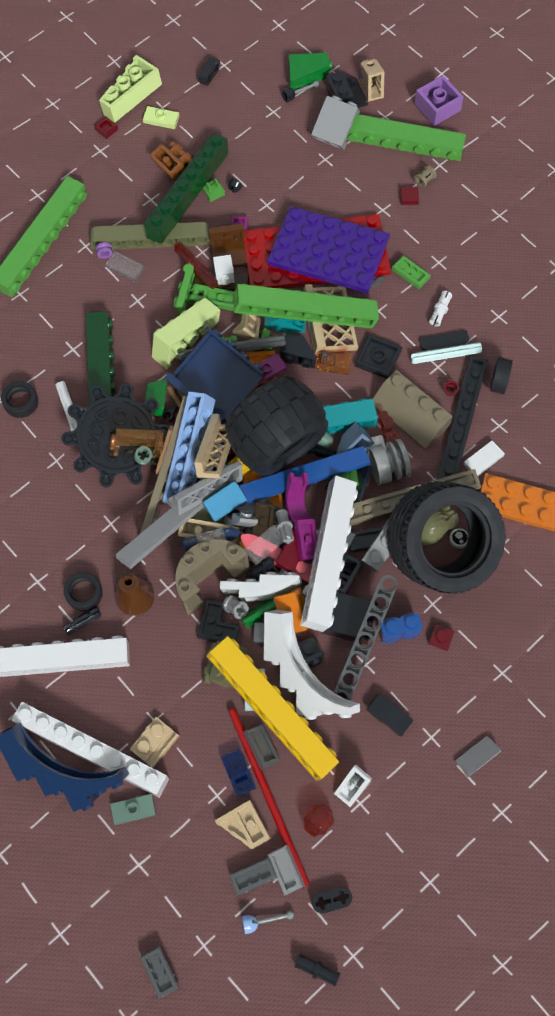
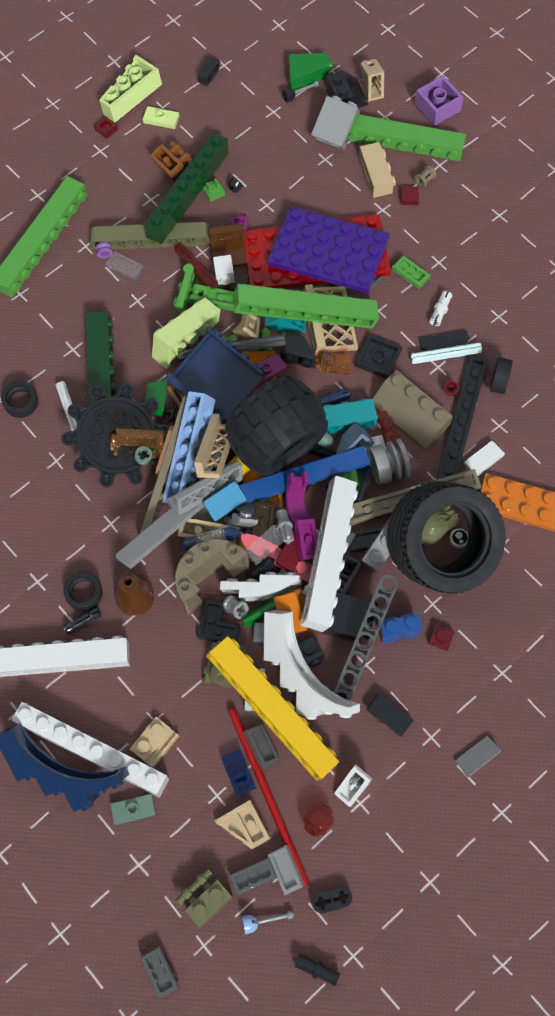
none -> olive brick [176,869,233,928]
none -> dark blue pin [318,387,351,406]
none -> tan brick [359,142,396,198]

